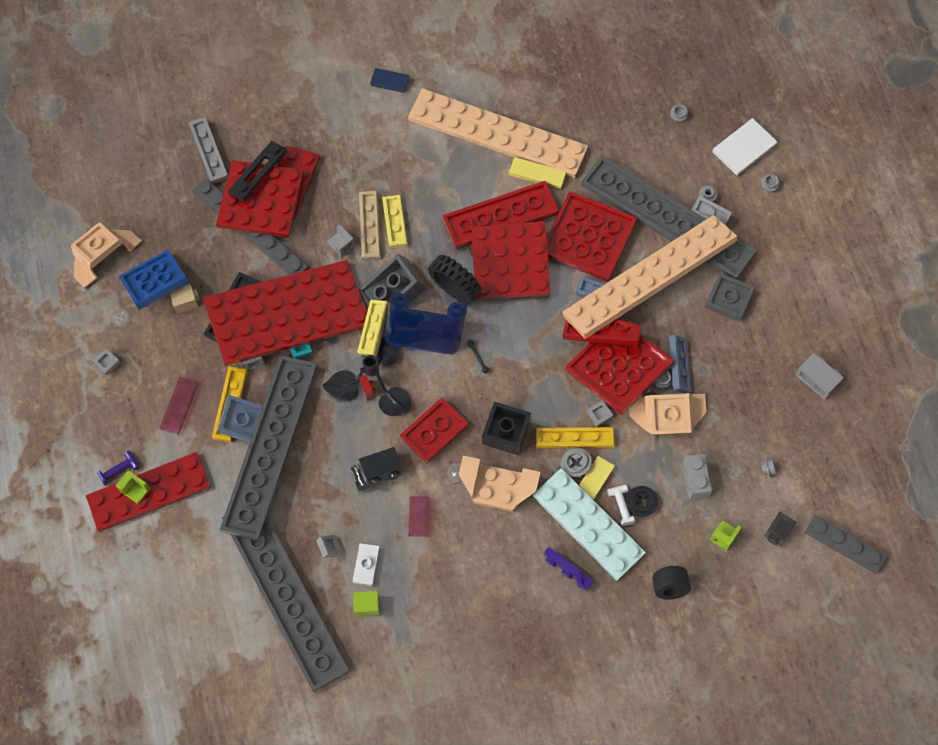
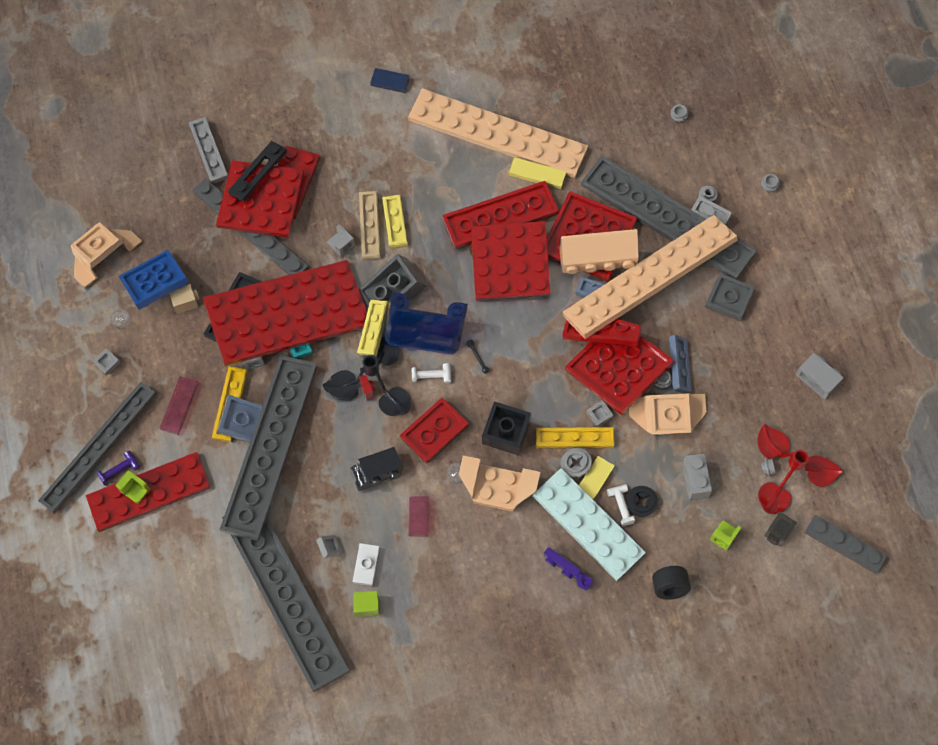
black tyre [428,254,482,305] -> none
white tile [712,118,777,176] -> none
none -> dark grey plate [38,382,157,514]
none -> white piece [411,363,451,384]
none -> light nougat slope [560,229,638,274]
none -> red plant [757,424,843,514]

